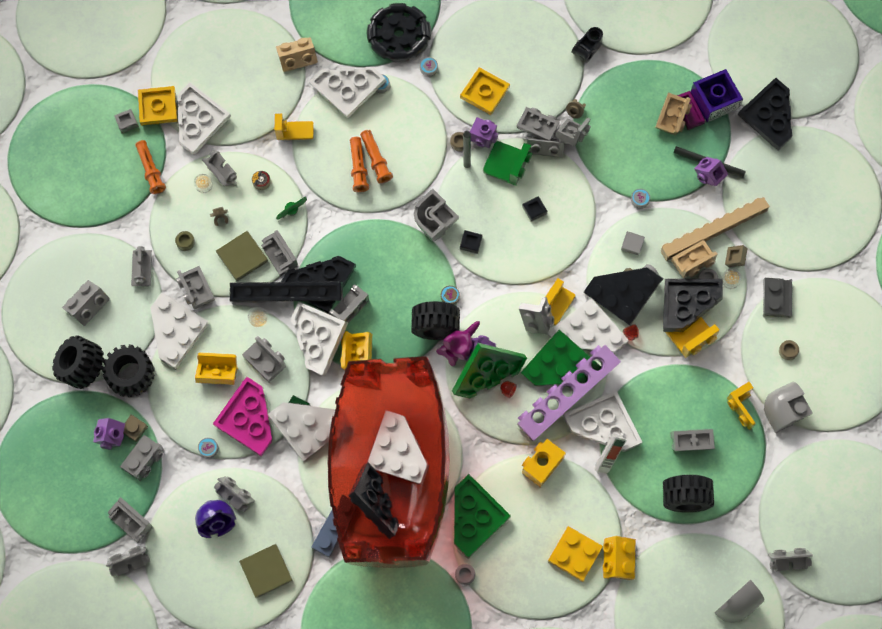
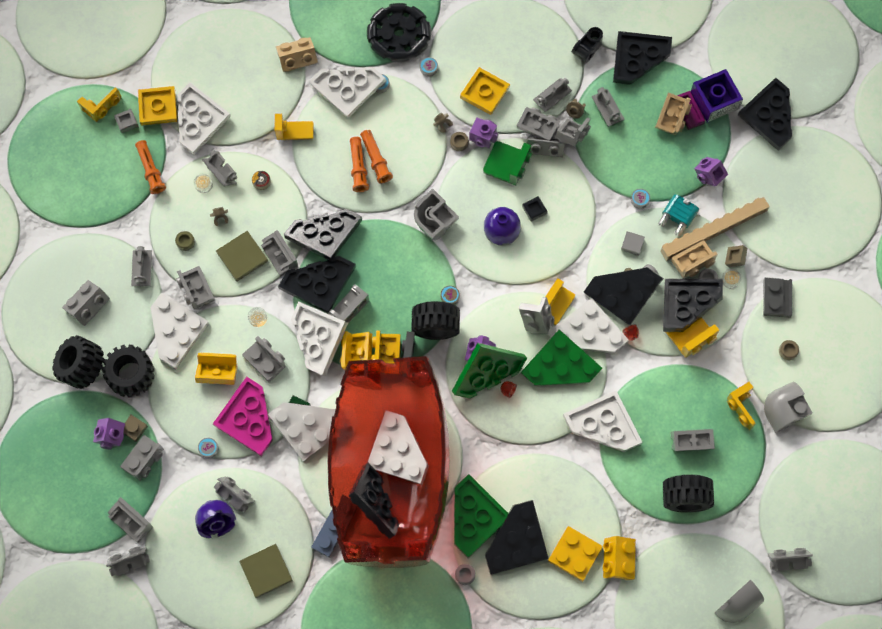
black tile [230,282,343,302] -> none
green piece [276,196,307,220] -> none
magenta animal [436,321,480,366] -> none
black tile [460,230,483,254] -> none
pearl dark grey bar [463,131,471,168] -> none
lavender brick [517,345,621,442] -> none
yellow brick [522,439,566,488] -> none
slope [594,433,626,473] -> none
pearl dark grey bar [673,146,746,178] -> none
none -> yellow bracket [77,87,122,122]
none -> plate [284,209,362,261]
none -> yellow bracket [371,331,401,373]
none -> dark grey plate [399,331,415,377]
none -> dark tan plate [433,112,453,133]
none -> dark purple cylinder [484,207,521,245]
none -> black plate [485,500,549,575]
none -> light grey hinge [533,78,572,112]
none -> light grey hinge [592,87,624,127]
none -> black plate [613,31,672,84]
none -> teal piece [658,194,699,236]

